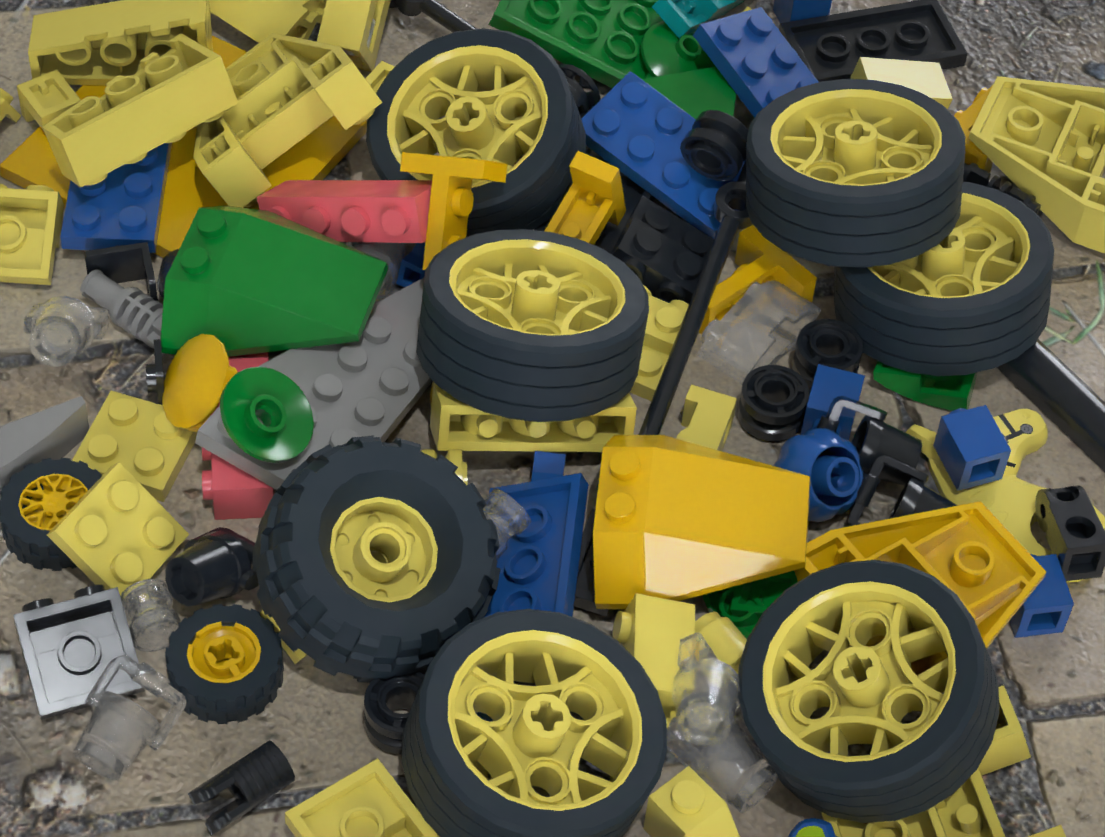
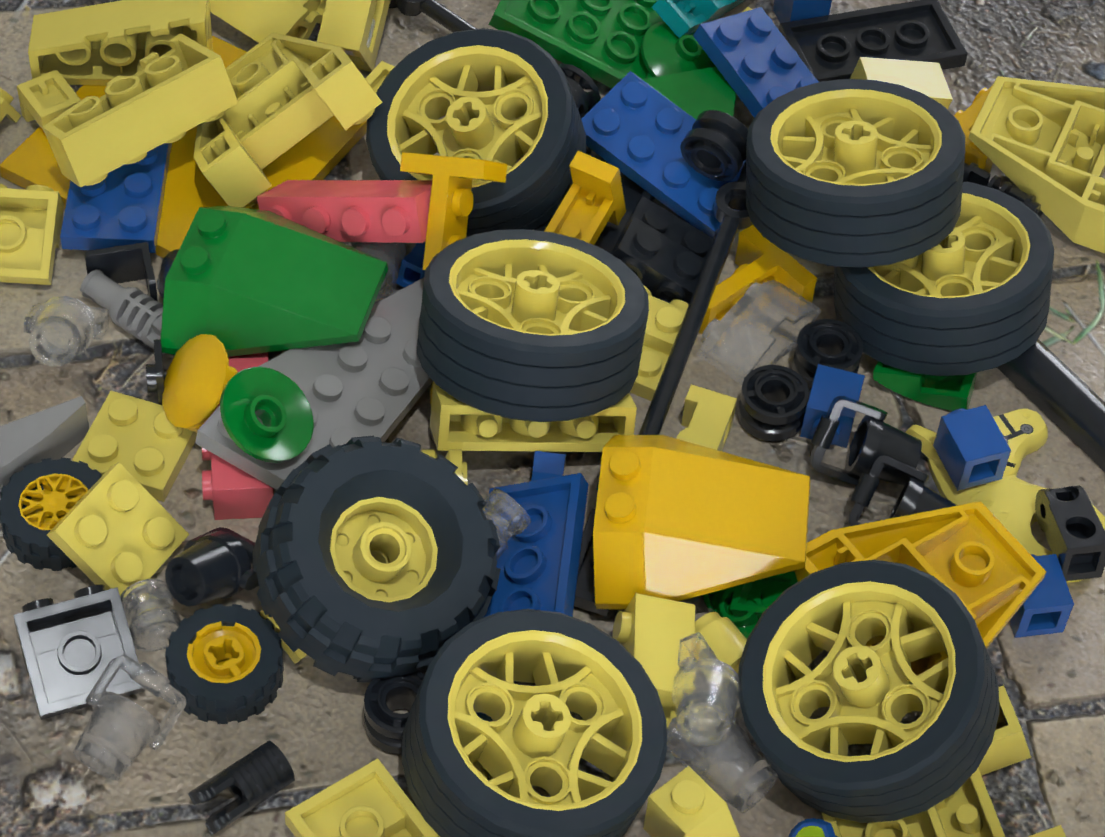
blue plant [773,428,864,522] -> none

